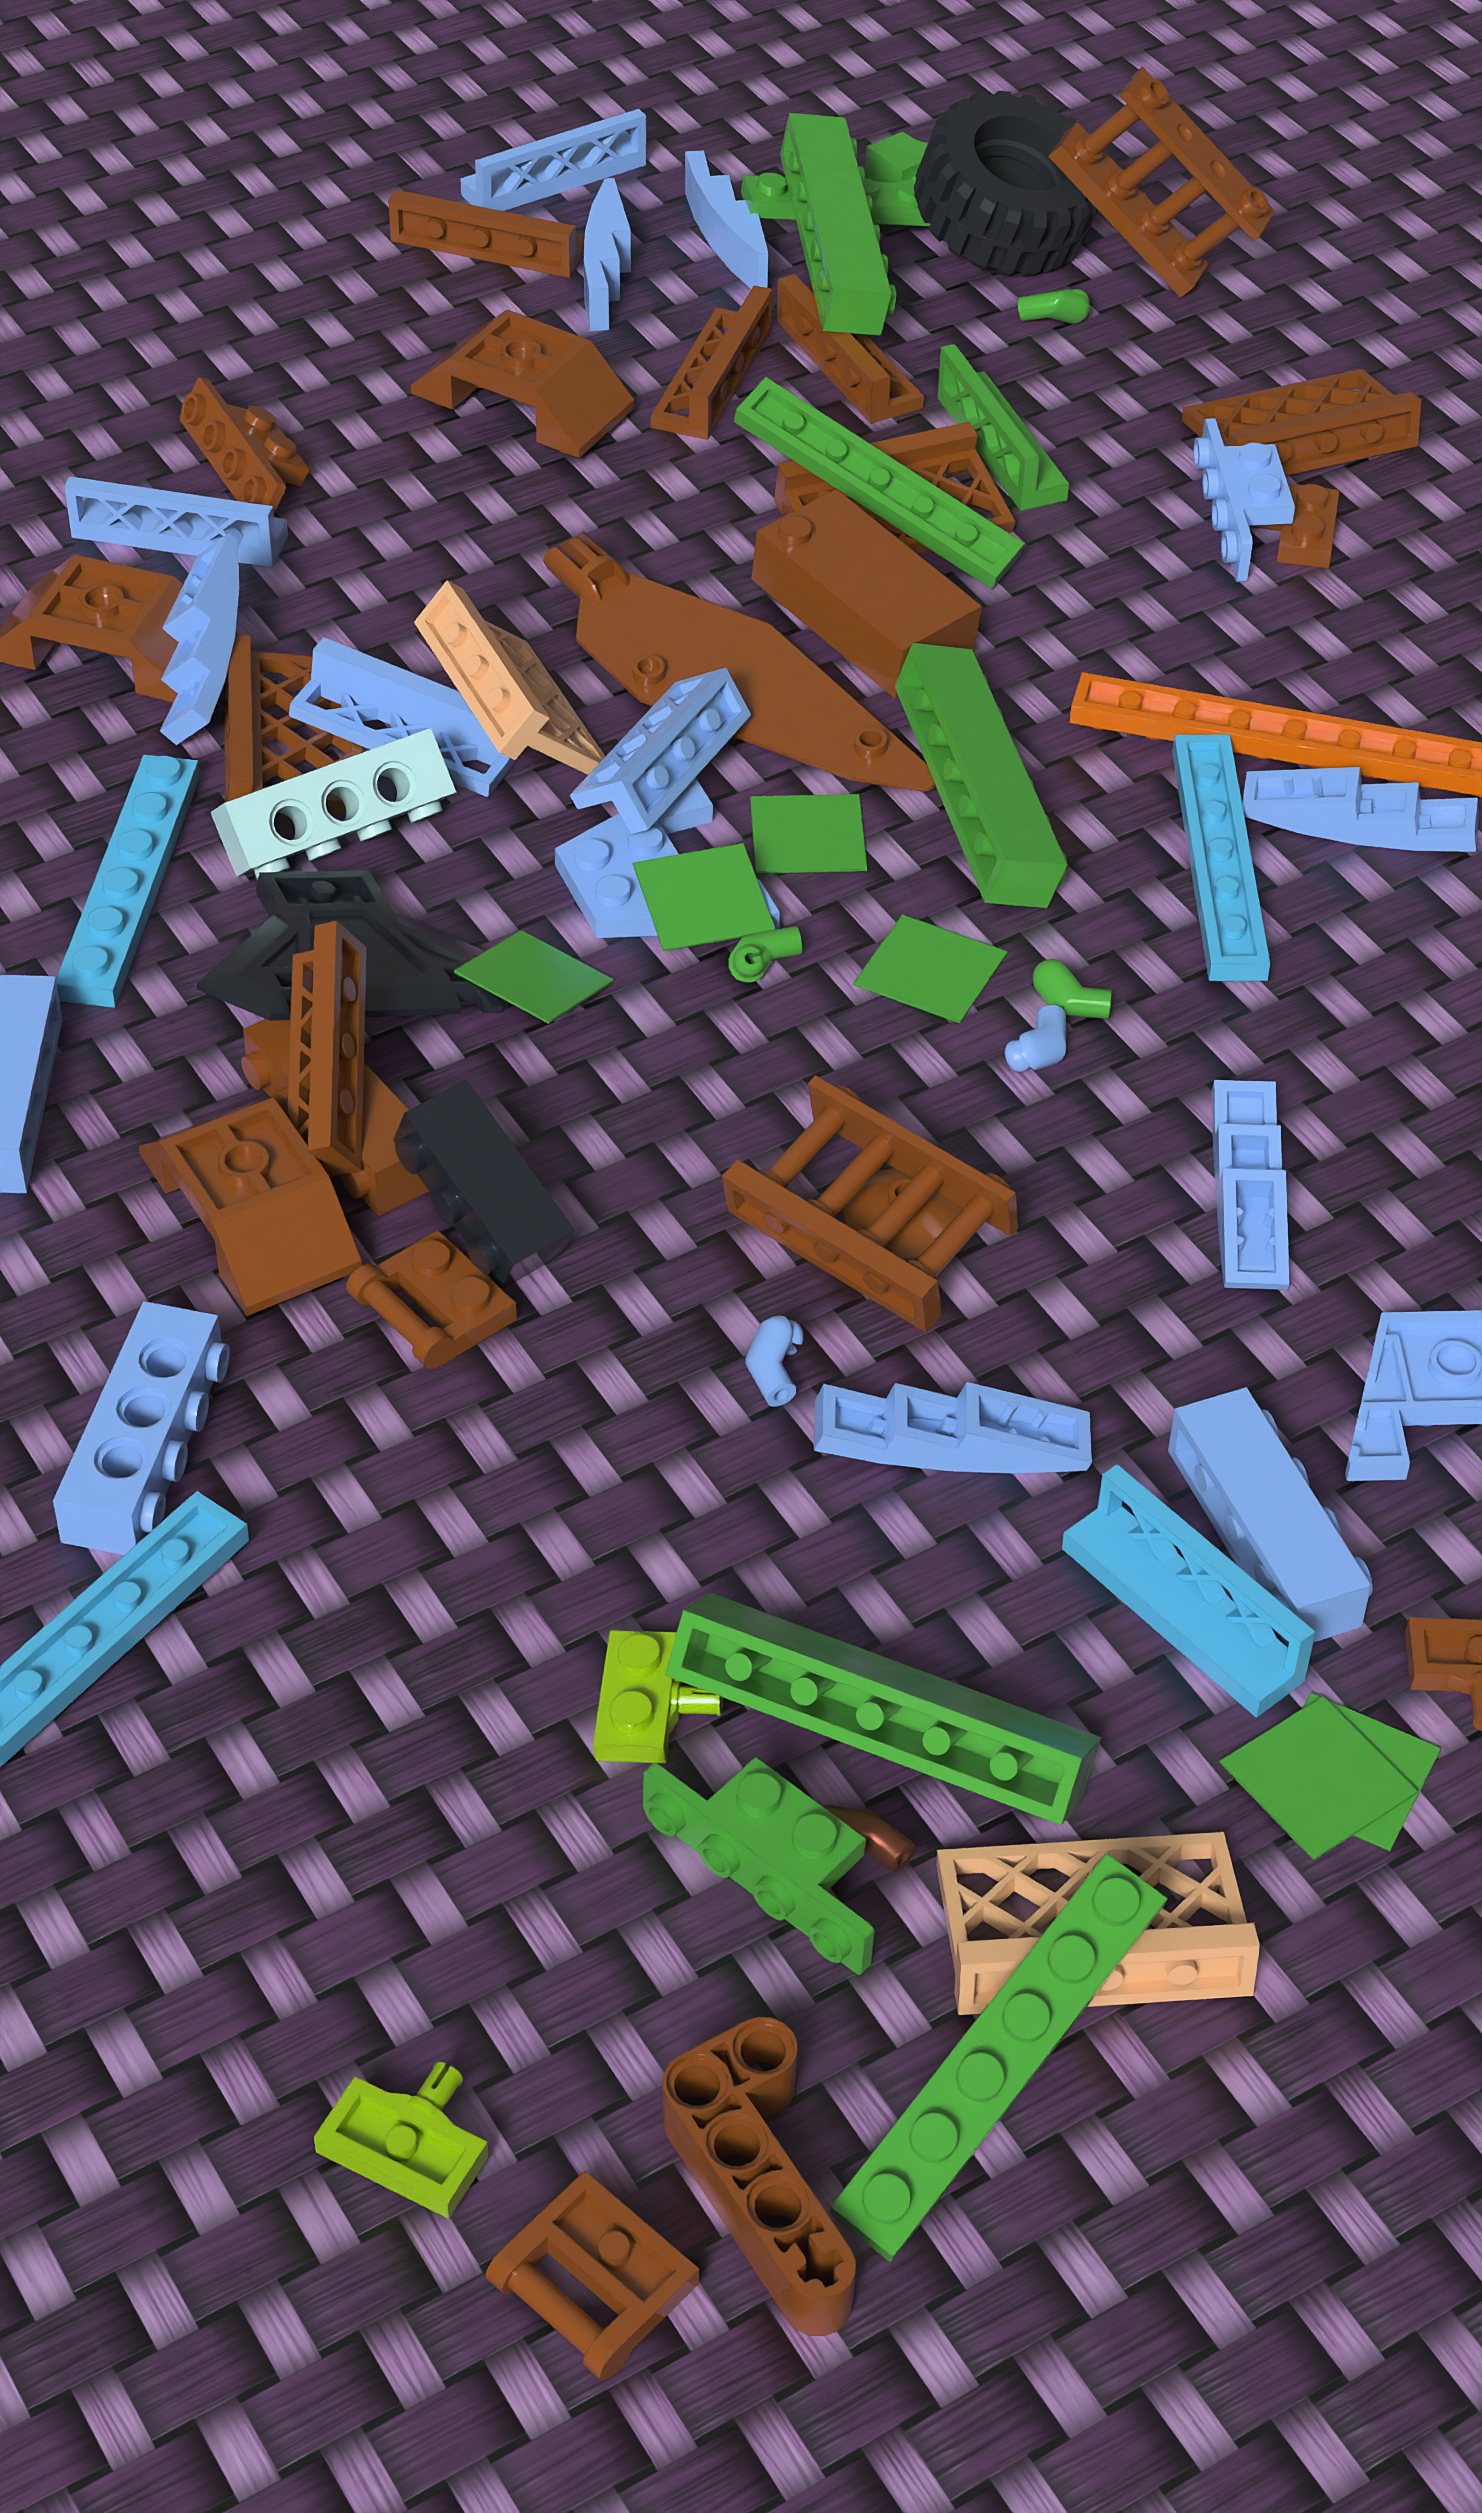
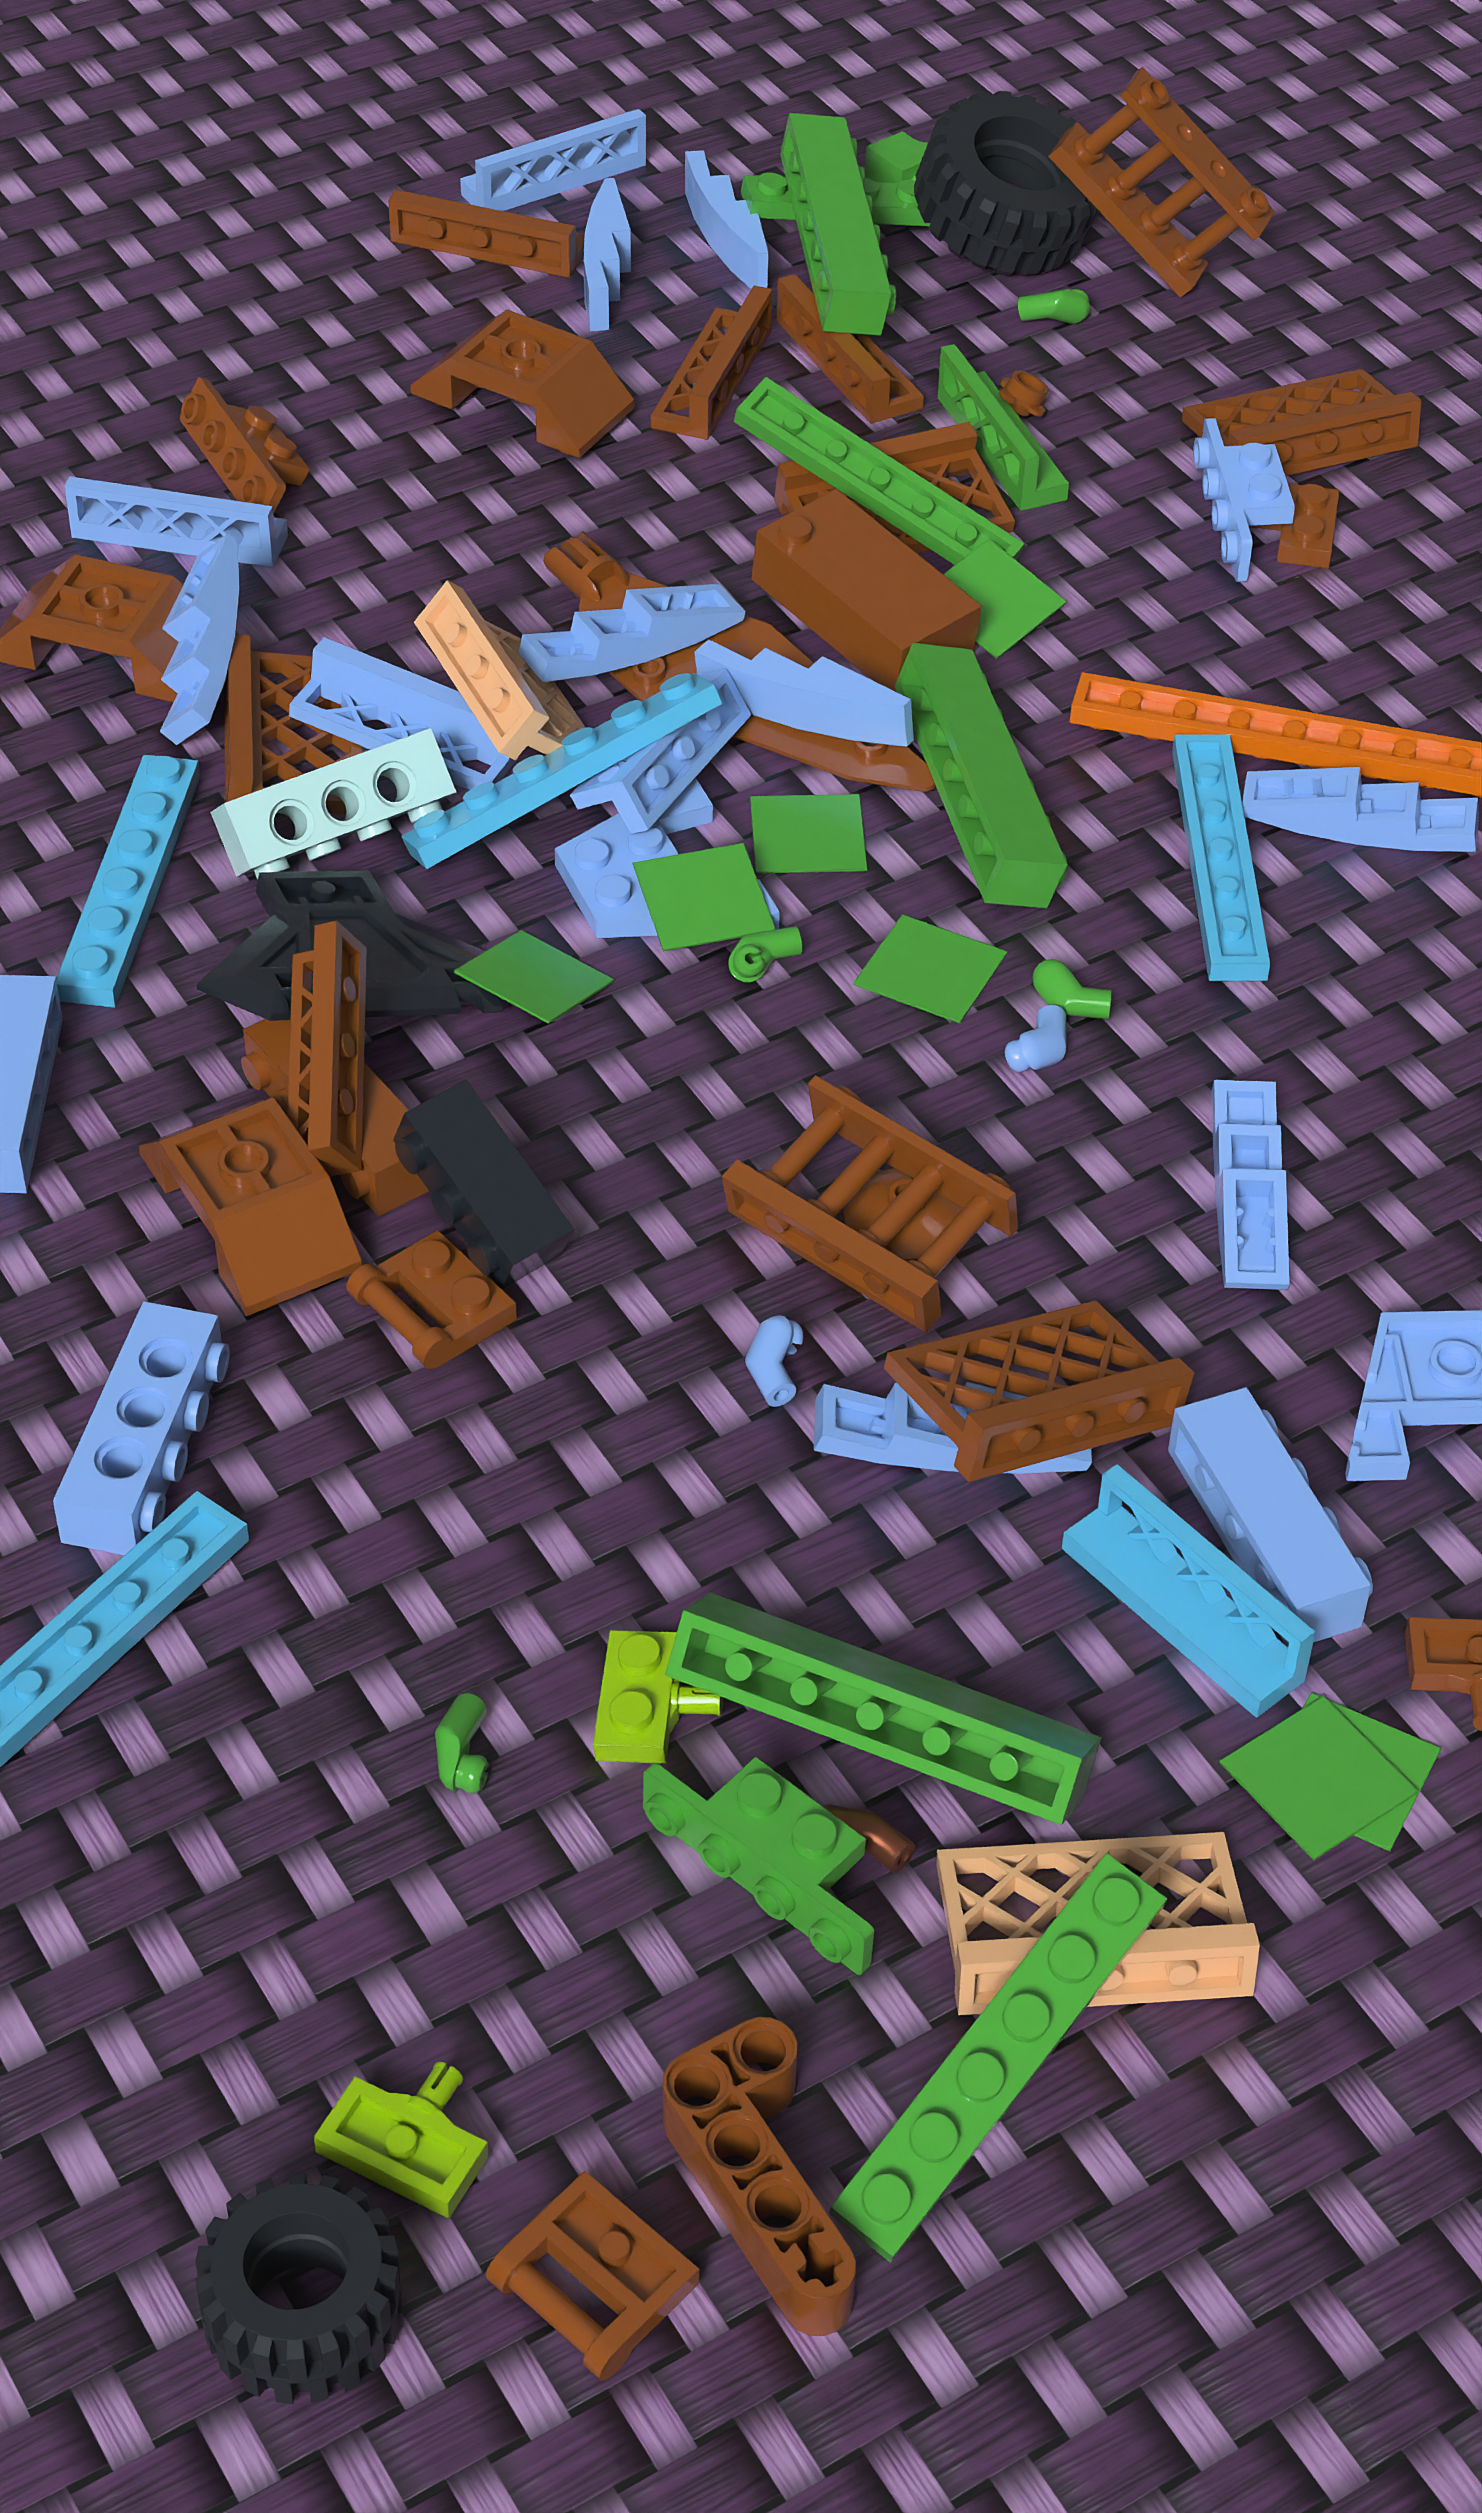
none -> black tyre [195,2173,403,2404]
none -> medium azure plate [401,673,723,869]
none -> bright green arm [435,1693,489,1794]
none -> light blue slope [518,584,746,682]
none -> light blue slope [694,639,914,747]
none -> dark orange fence [884,1300,1195,1482]
none -> bright green piece [943,539,1067,659]
none -> dark orange plate [999,370,1049,416]

